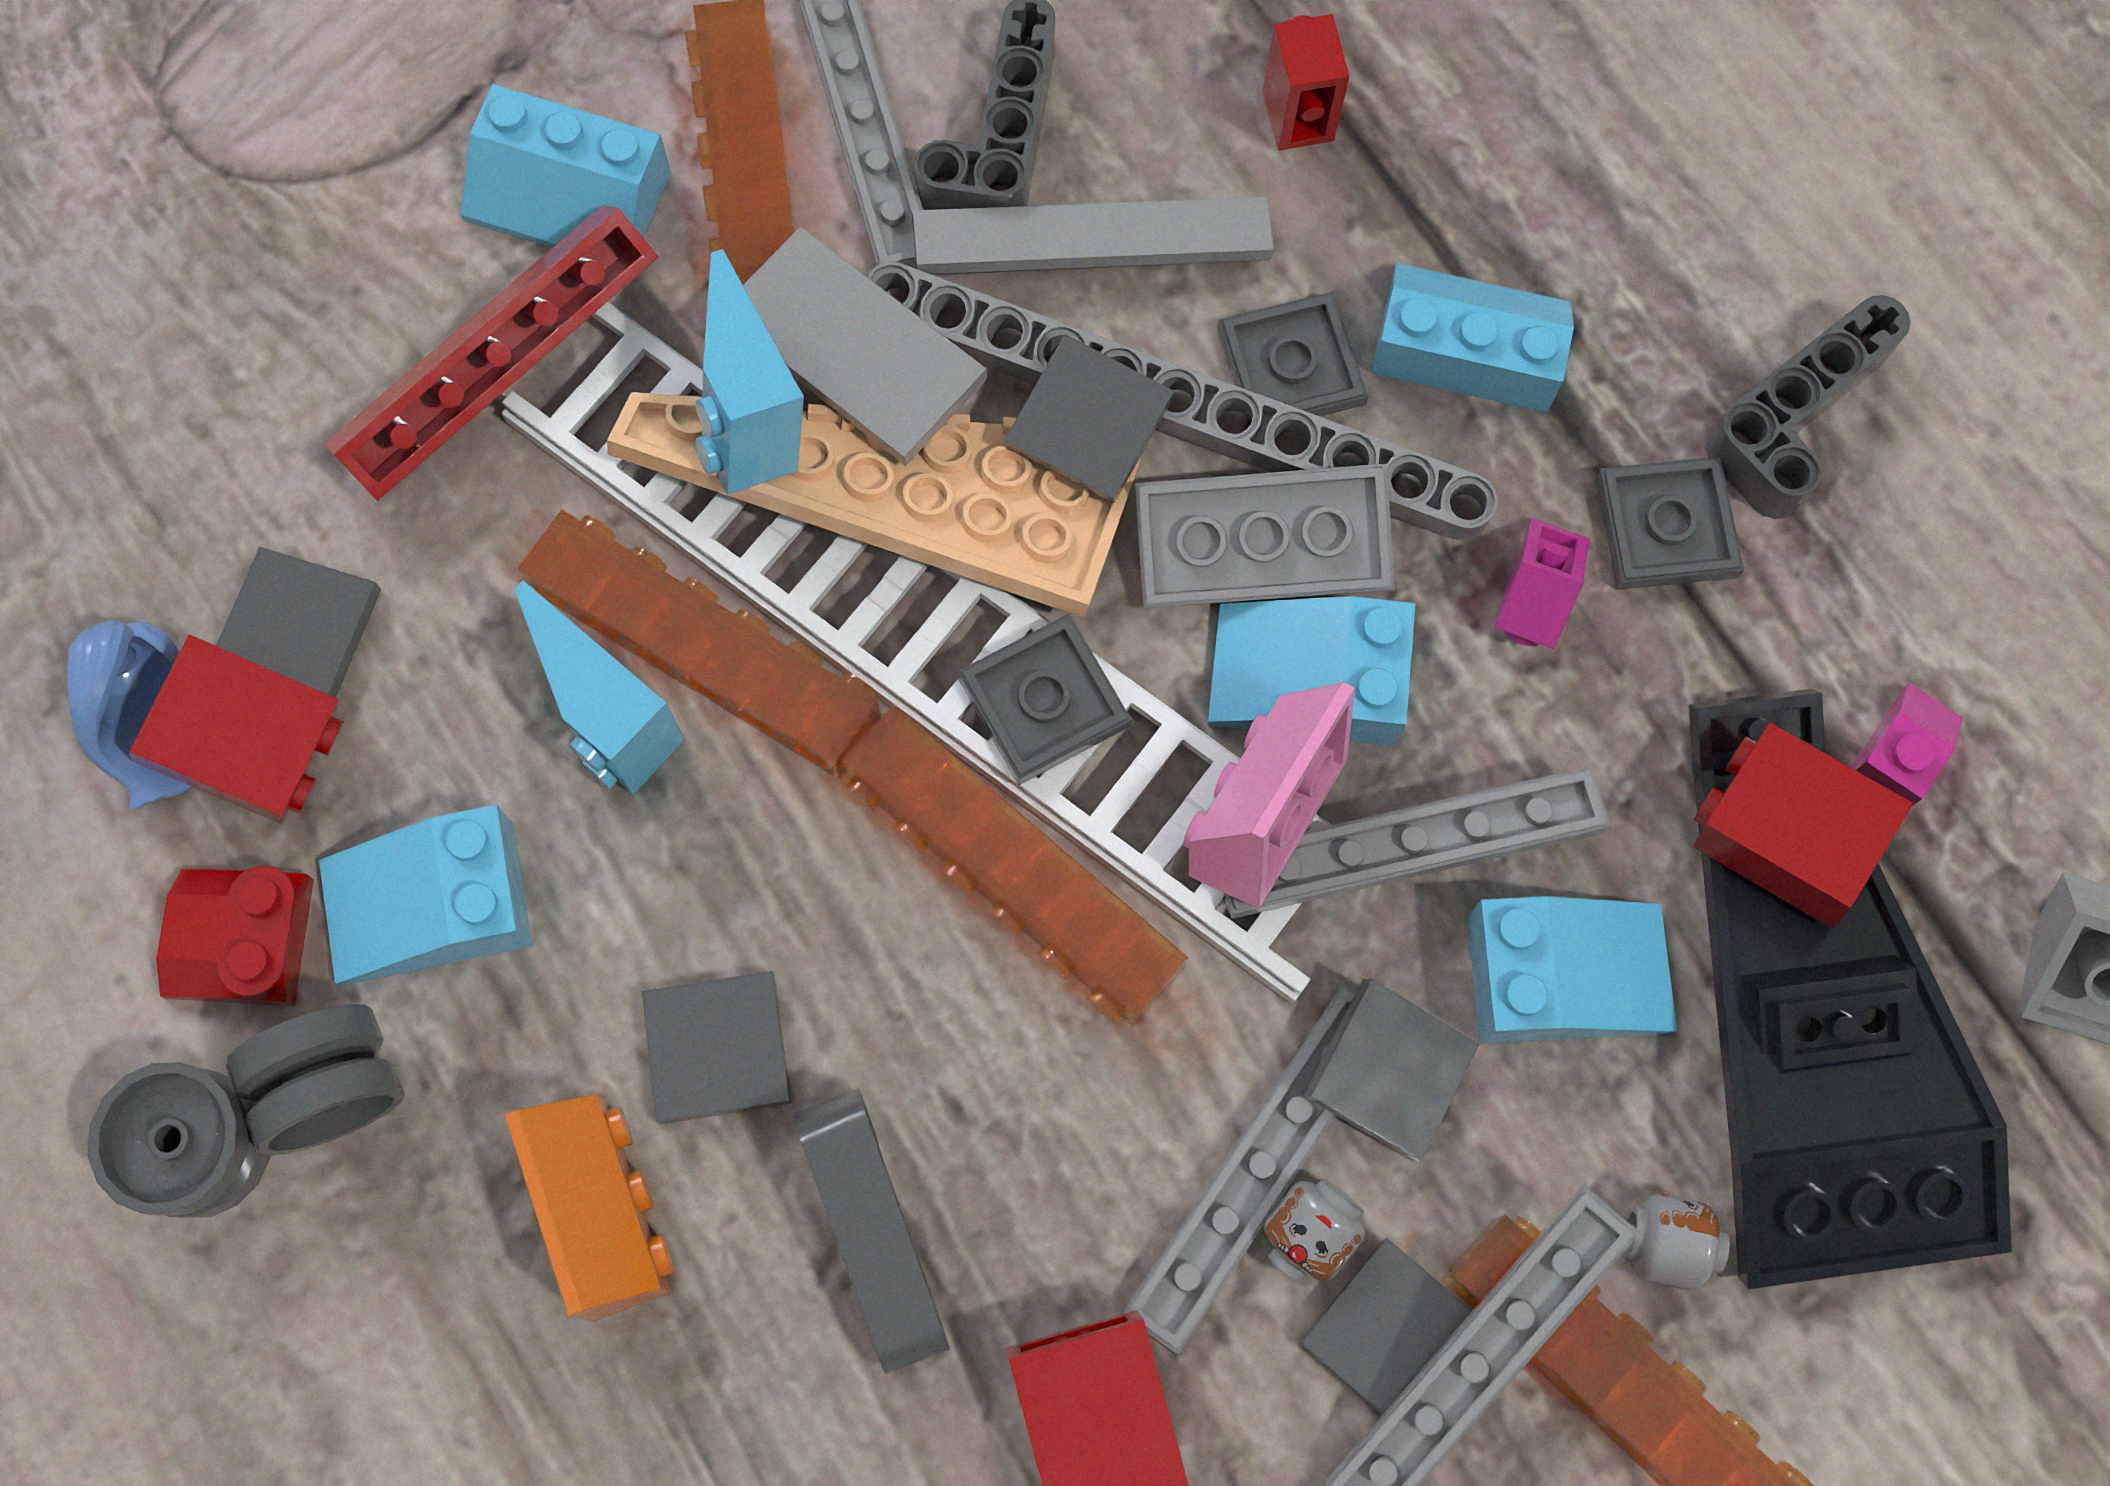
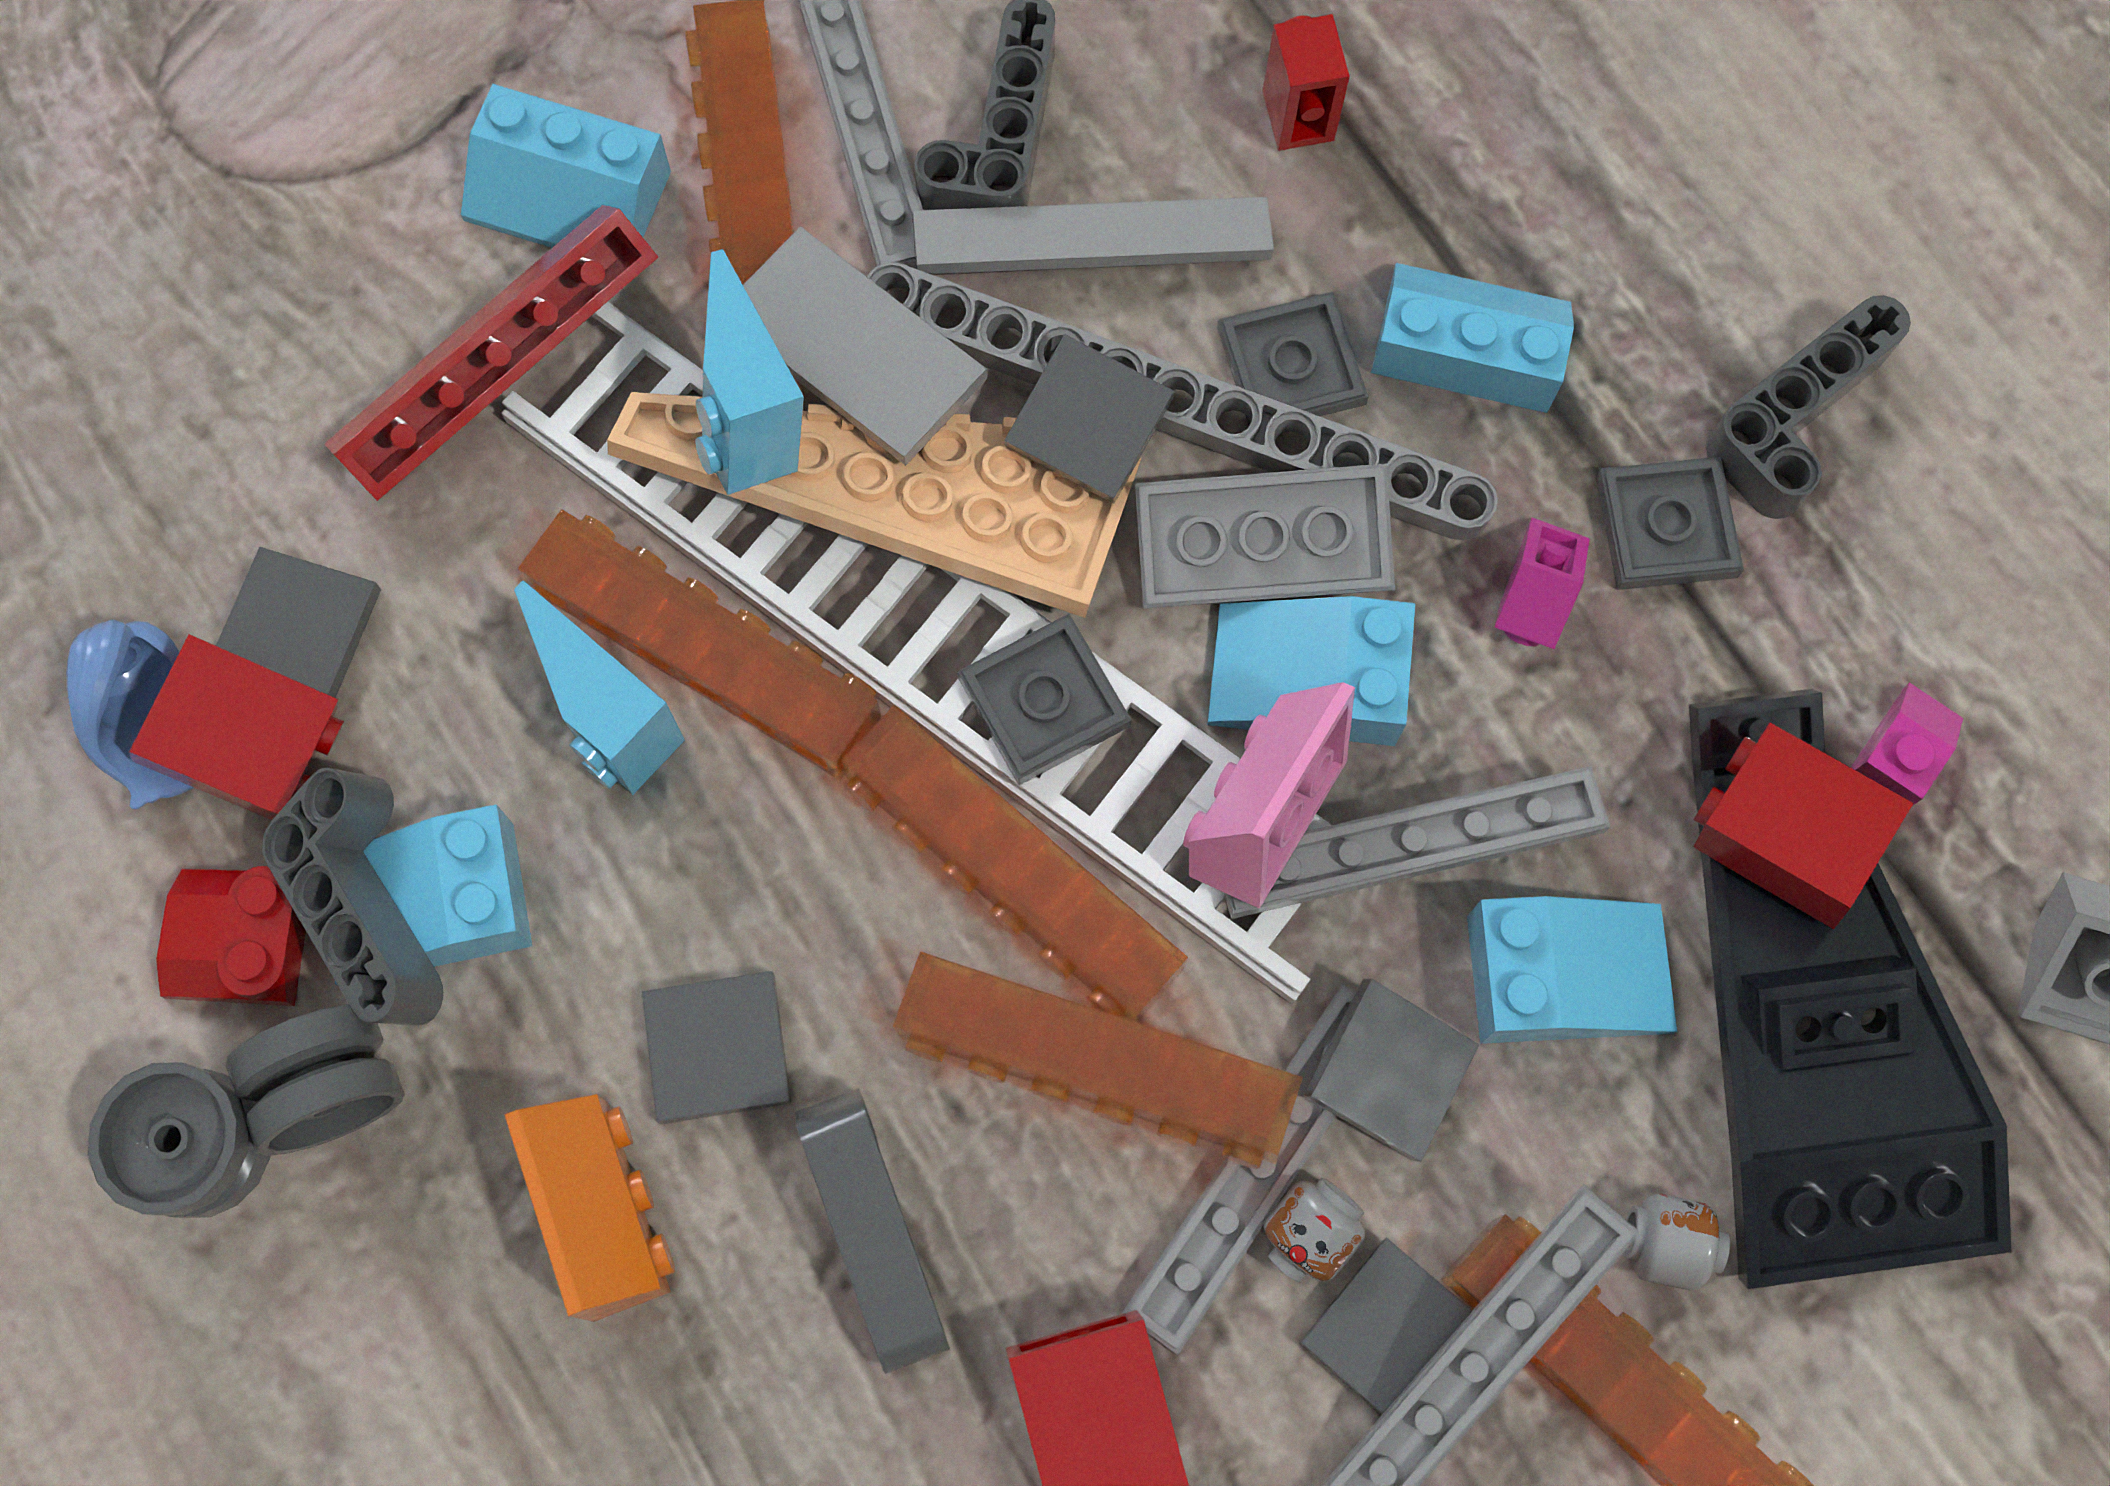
none -> dark grey beam [262,767,443,1026]
none -> clear orange brick [893,951,1303,1169]

